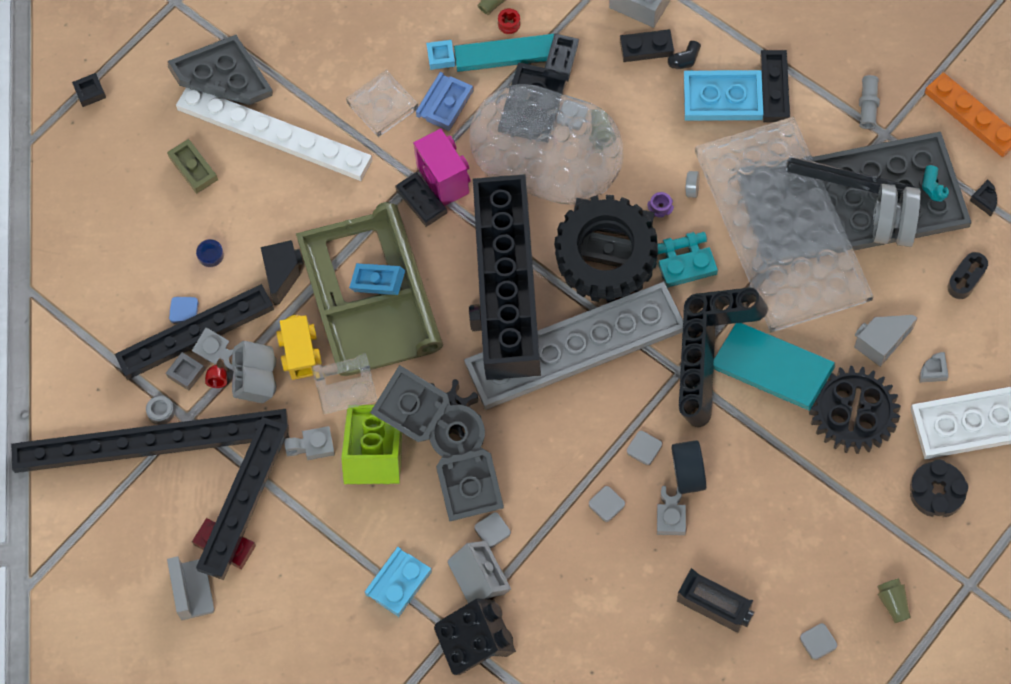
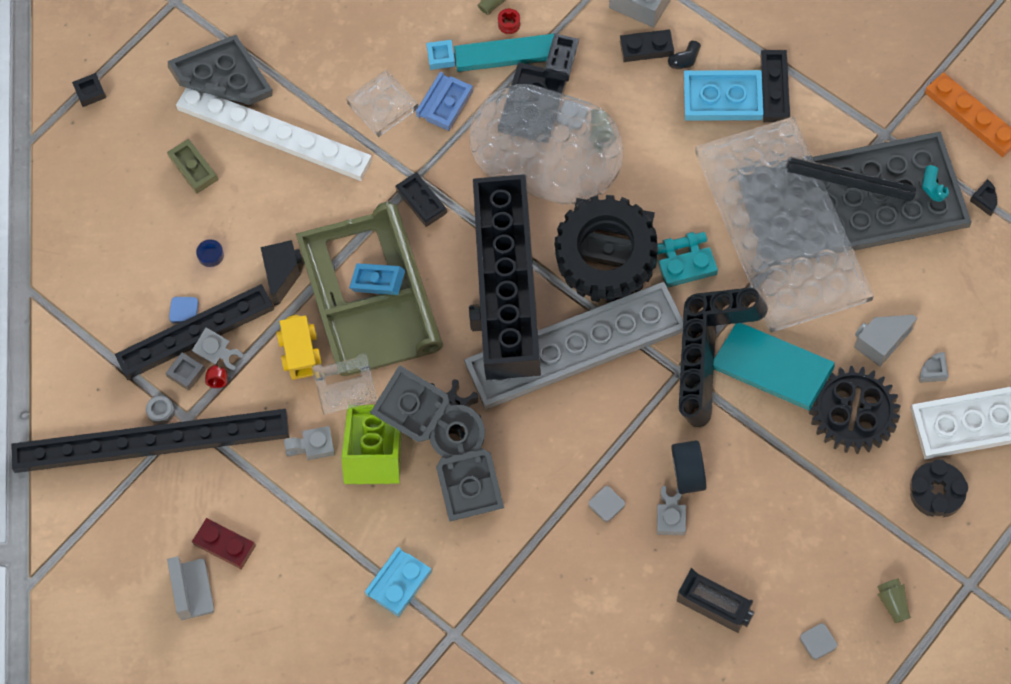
black plate [196,417,289,580] -> none
light grey brick [232,340,276,403] -> none
dark pink brick [413,128,471,206] -> none
black bracket [434,598,516,675] -> none
light grey panel [448,541,511,603] -> none
light grey piece [475,512,511,548] -> none
light grey piece [627,431,662,465] -> none
medium lavender plate [648,192,674,217] -> none
light grey tile [686,171,699,198] -> none
light grey pin [859,75,880,129] -> none
light grey wheel [873,184,920,247] -> none
black beam [947,252,988,299] -> none

